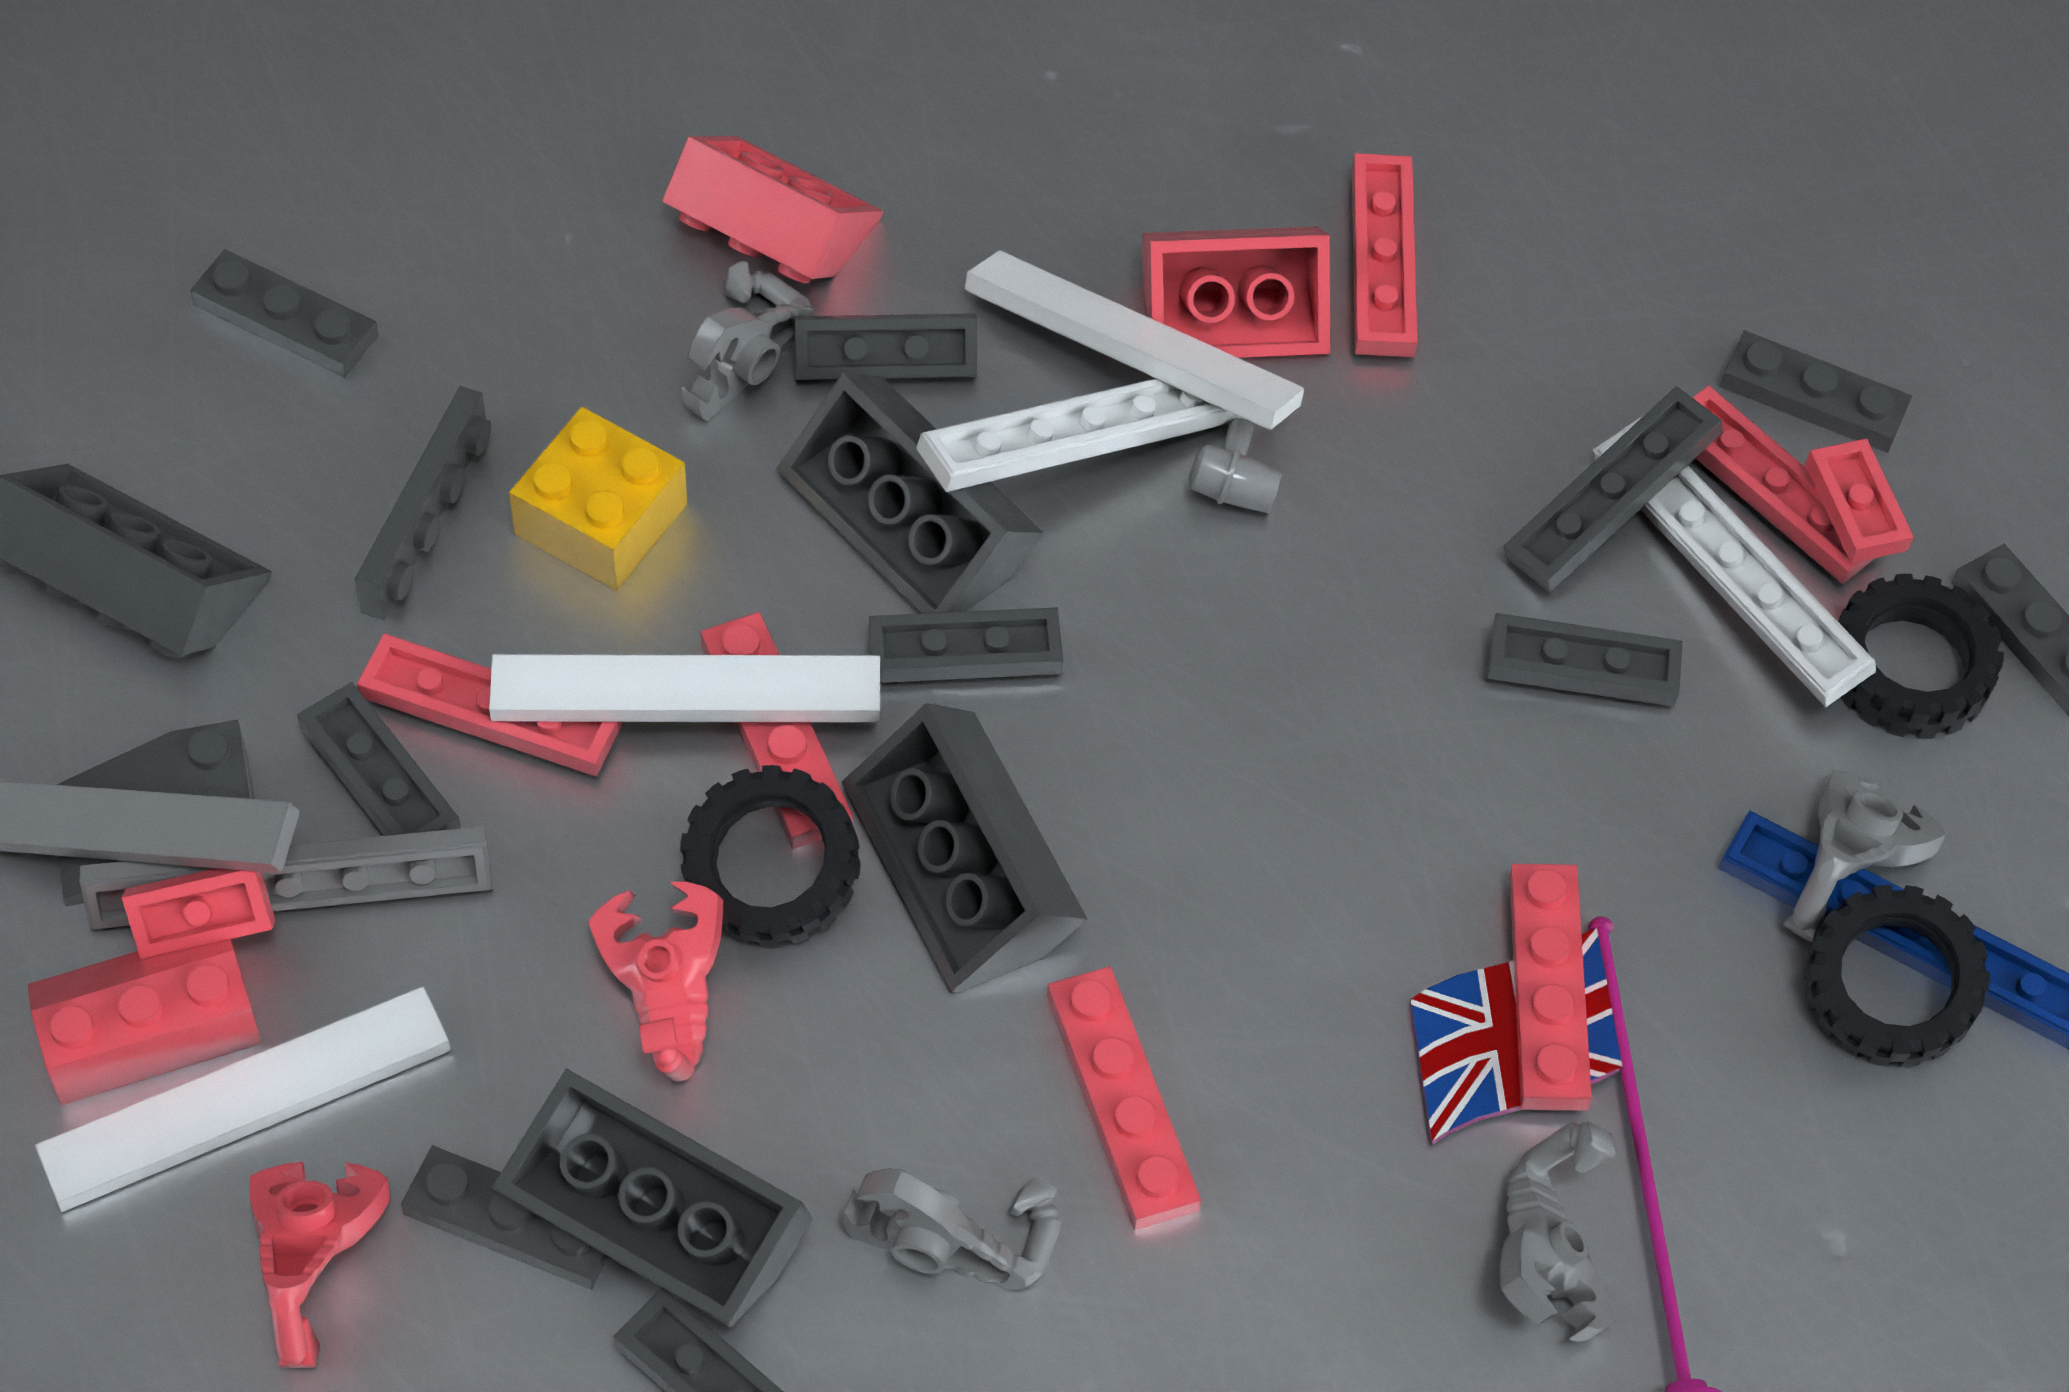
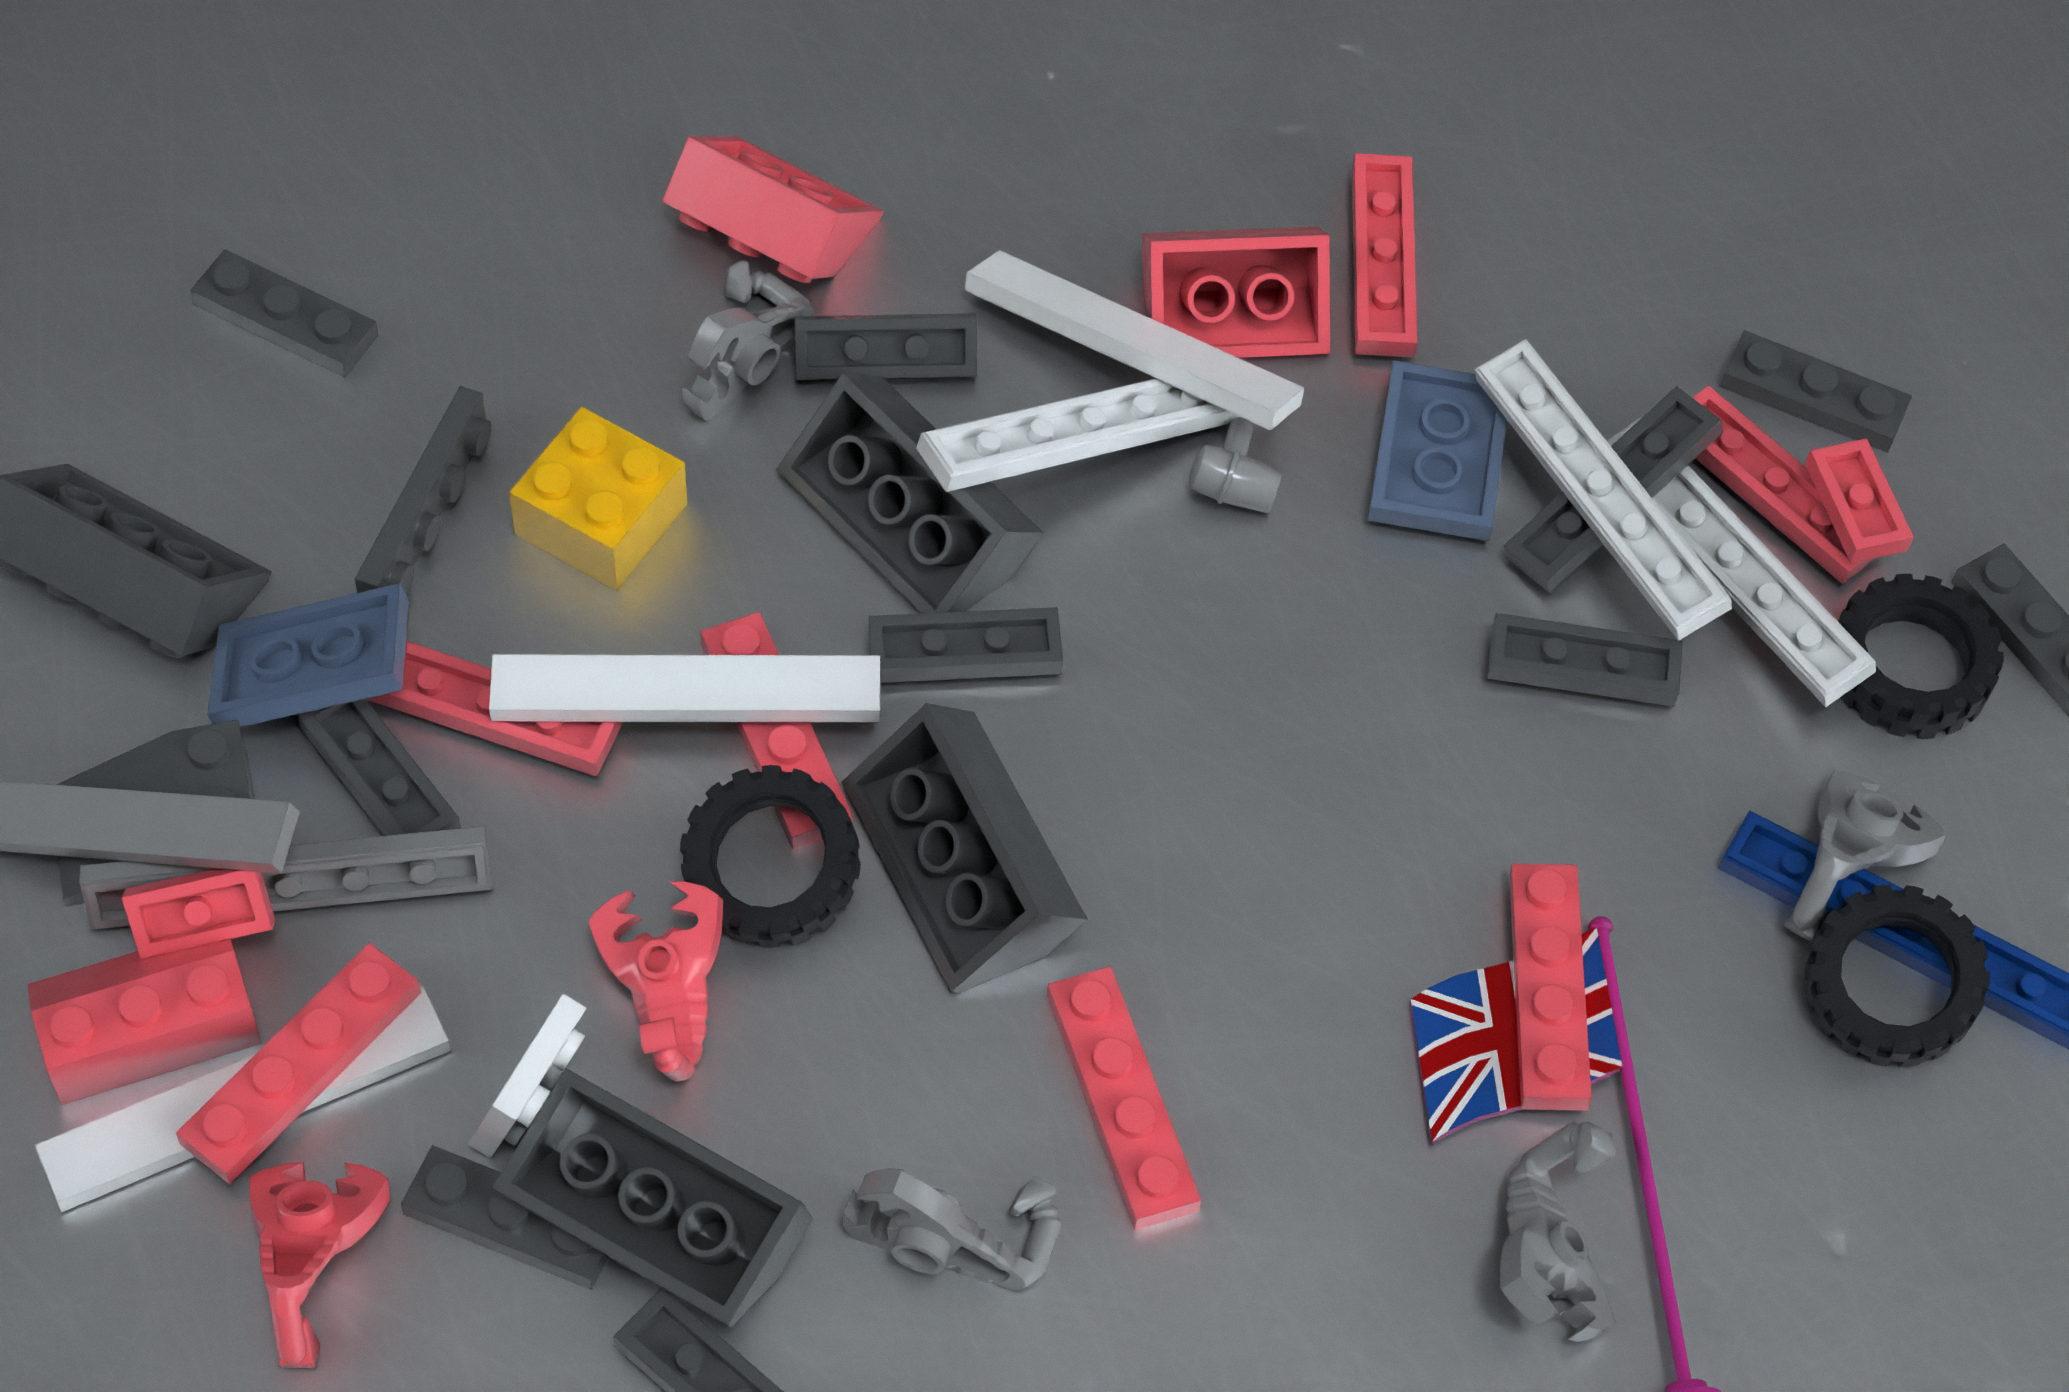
none -> coral plate [176,942,421,1185]
none -> sand blue plate [207,583,409,727]
none -> white plate [467,994,586,1159]
none -> sand blue plate [1368,360,1507,541]
none -> white tile [1474,339,1732,641]

